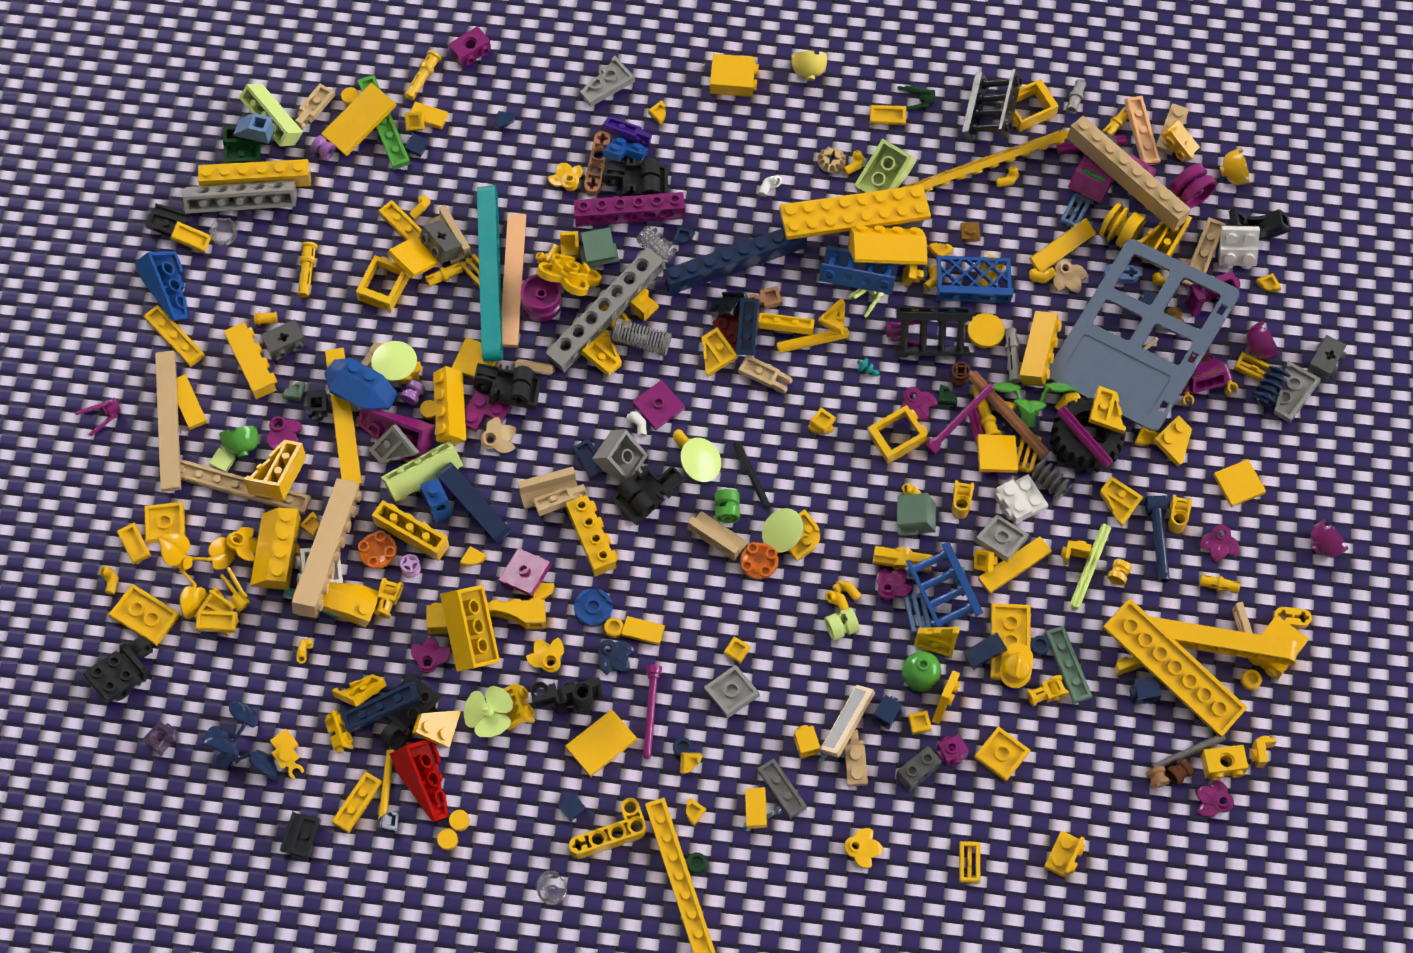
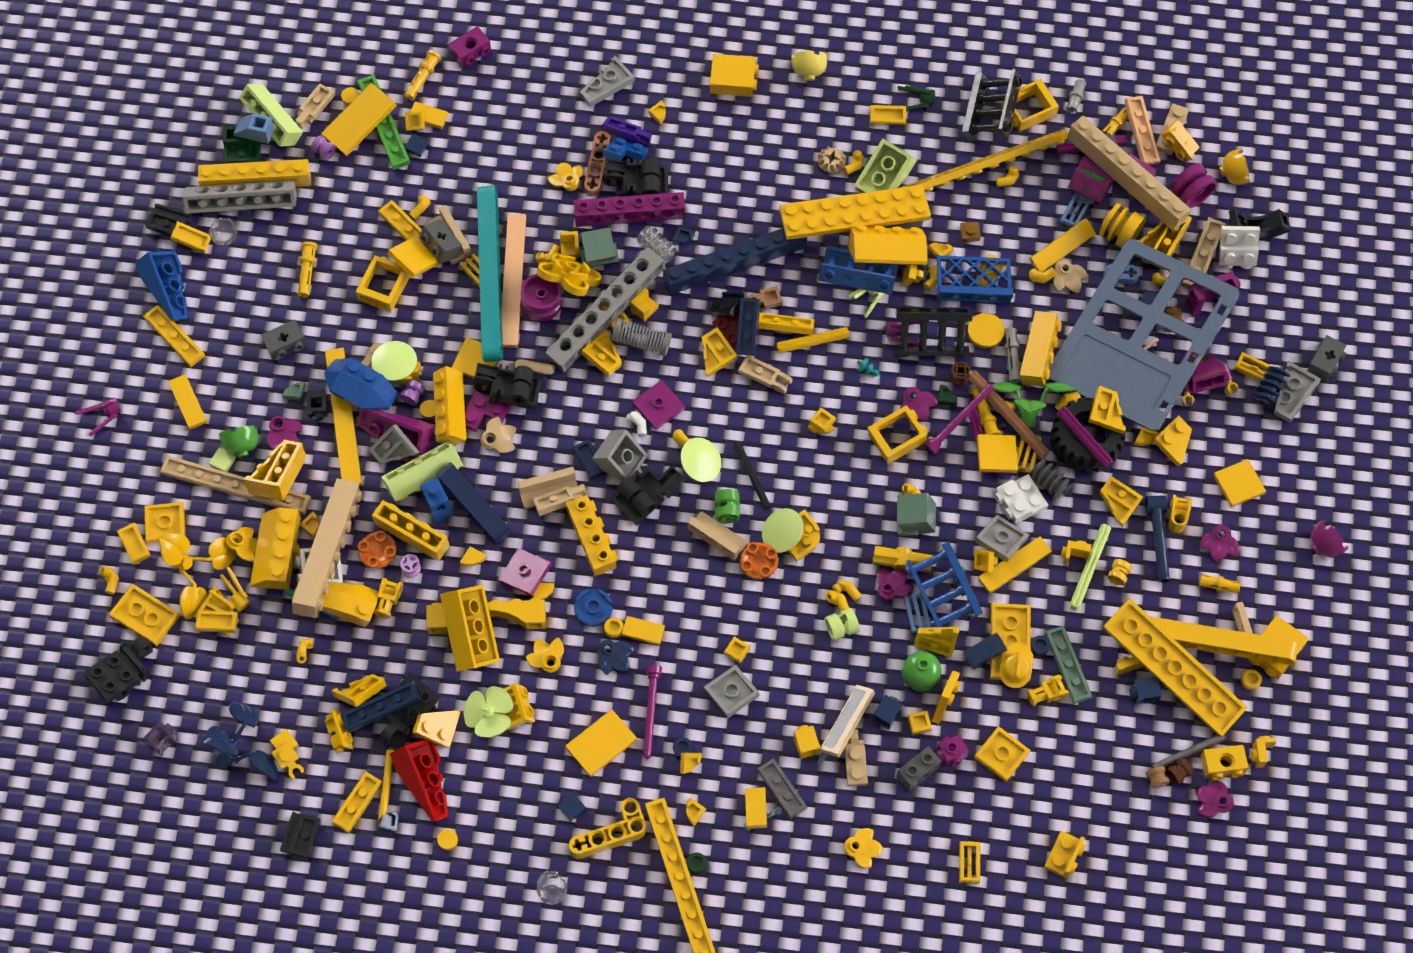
tan tile [155,350,181,492] -> none
yellow brick [224,322,277,399] -> none
yellow pin [254,311,278,326] -> none
magenta plate [411,636,451,673] -> none
yellow pin [425,262,463,287] -> none
yellow tile [449,810,470,831] -> none
dark blue tile [495,111,516,130] -> none
black plate [531,677,602,715] -> none
white arm [758,175,782,197] -> none
yellow tile [818,298,845,335] -> none
yellow piece [952,480,974,519] -> none
magenta cylinder [1245,321,1280,359] -> none
yellow tile [1255,273,1281,292] -> none
yellow beam [1273,607,1312,629] -> none

